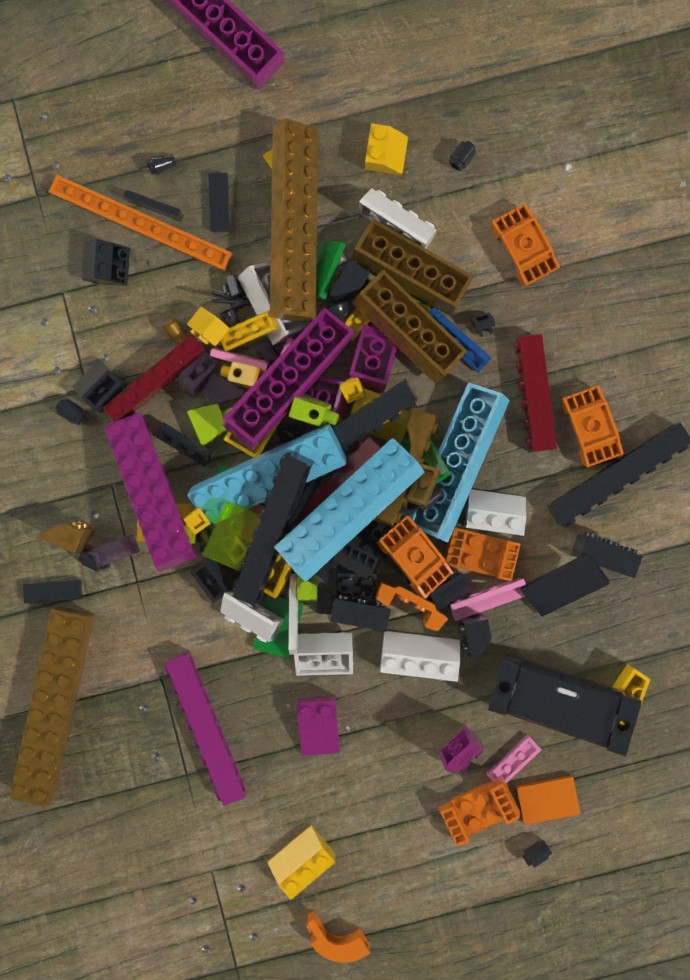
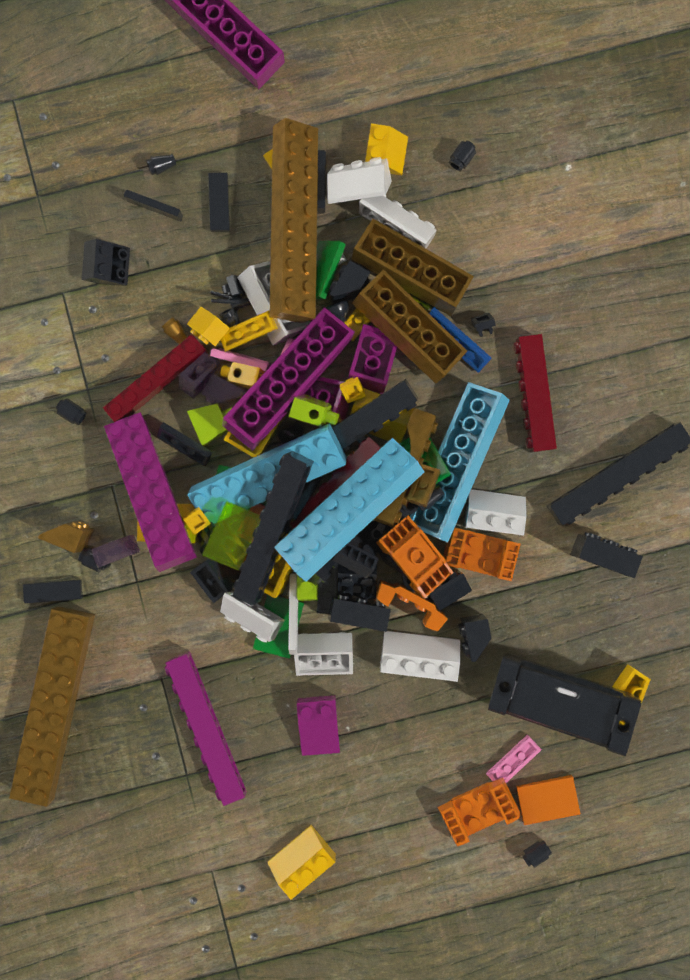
orange plate [49,175,232,272] -> none
black slope [73,359,127,413] -> none
black cone [254,338,280,364] -> none
orange arch [306,911,370,963] -> none
magenta slope [439,726,484,774] -> none
bright pink fence [449,577,526,621] -> none
orange plate [491,203,560,287] -> none
black tile [520,552,610,617] -> none
orange plate [560,385,624,467] -> none
none -> black tile [317,150,326,214]
none -> white slope [327,157,392,204]

